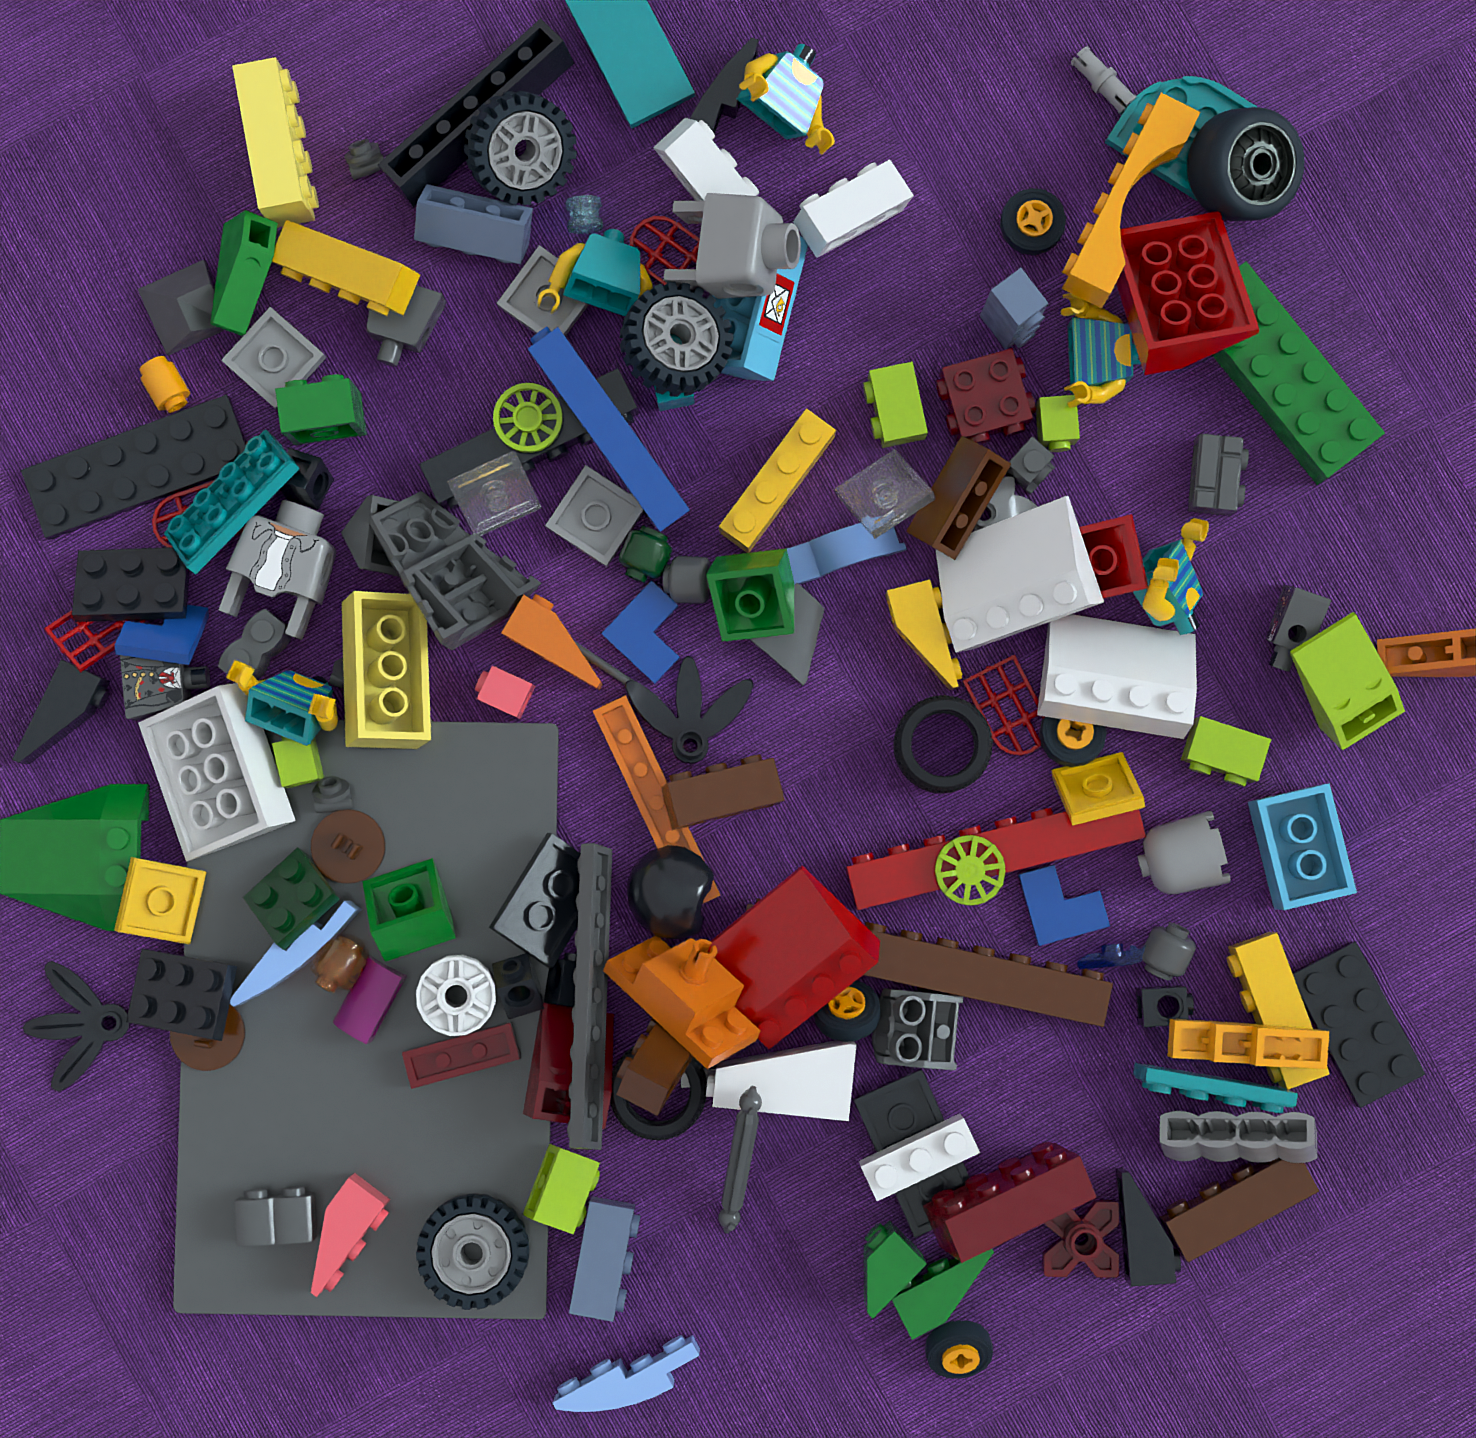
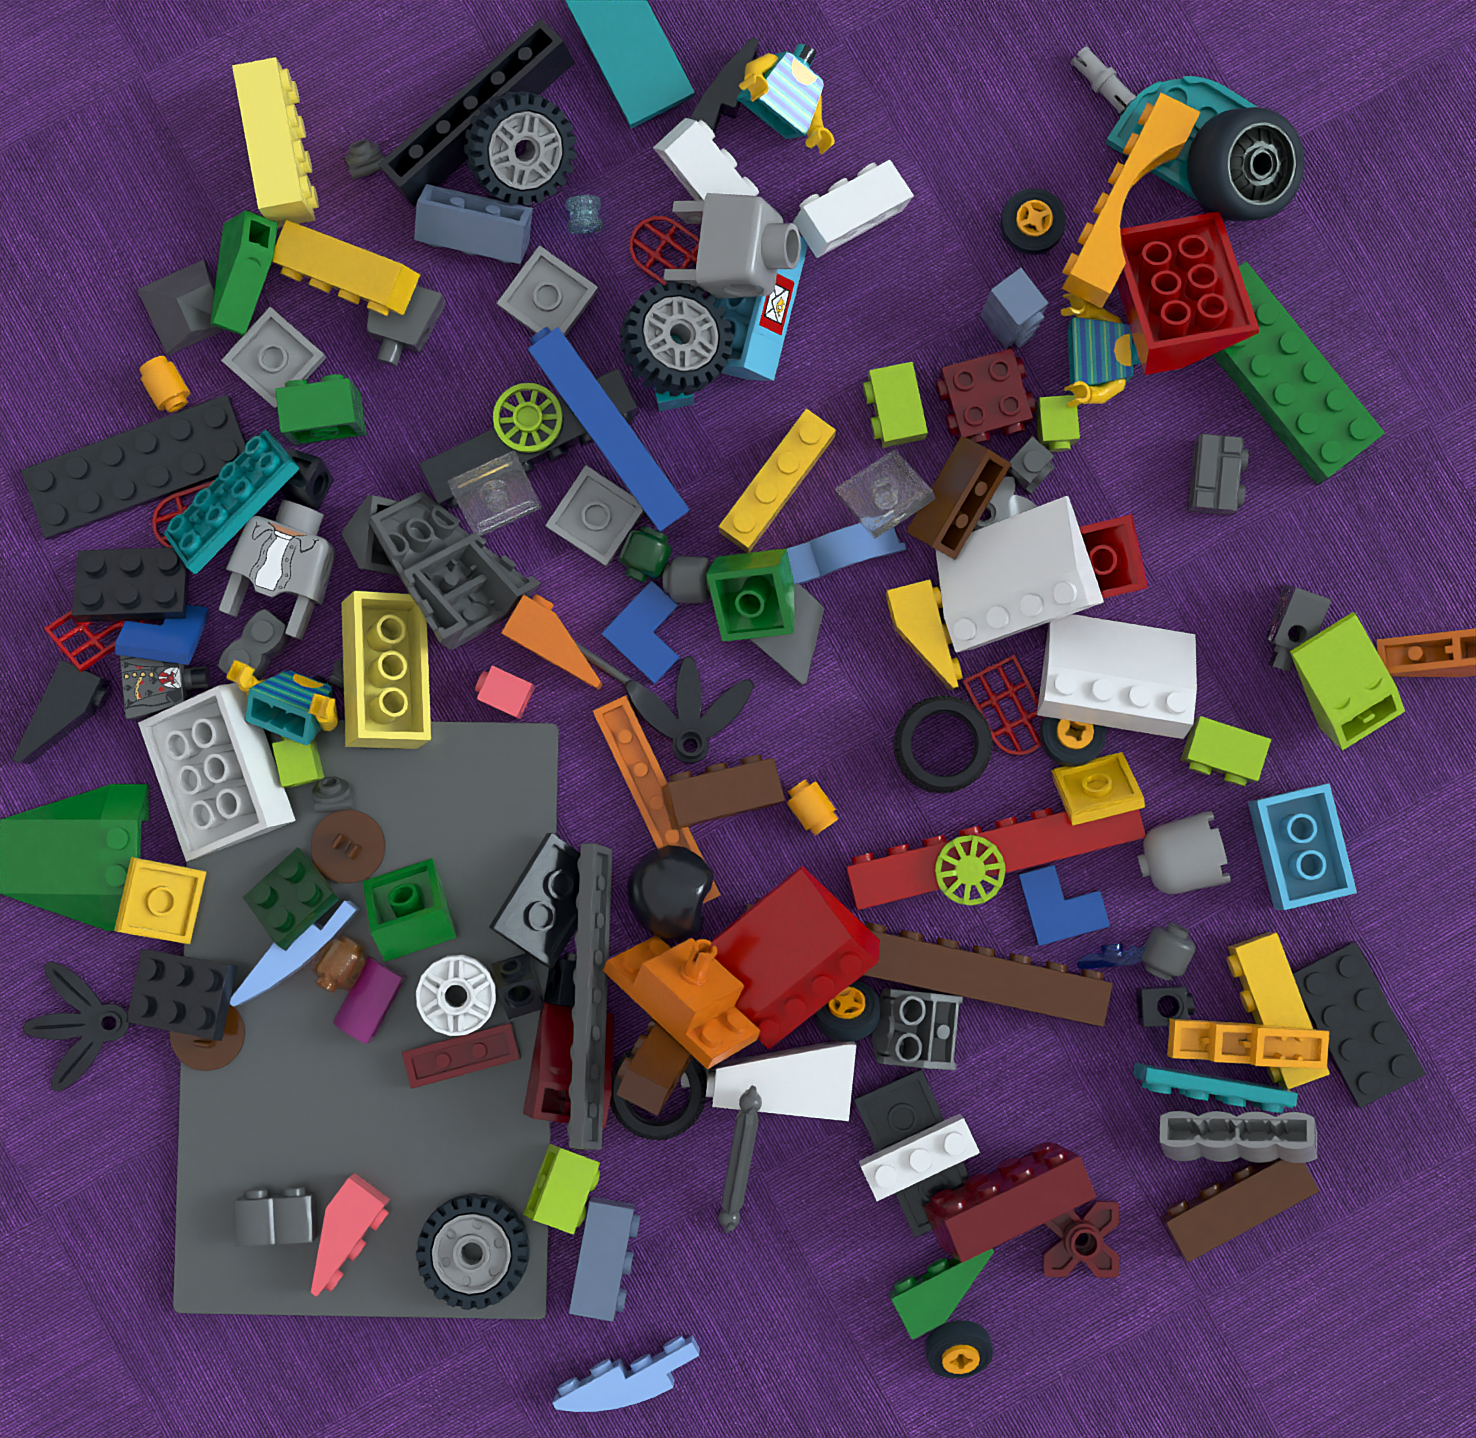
teal torso [537,229,653,316] -> none
green slope [864,1220,927,1318] -> none
black slope [1116,1168,1181,1287] -> none
torso [1133,518,1209,635] -> none
none -> light orange brick [786,779,838,836]

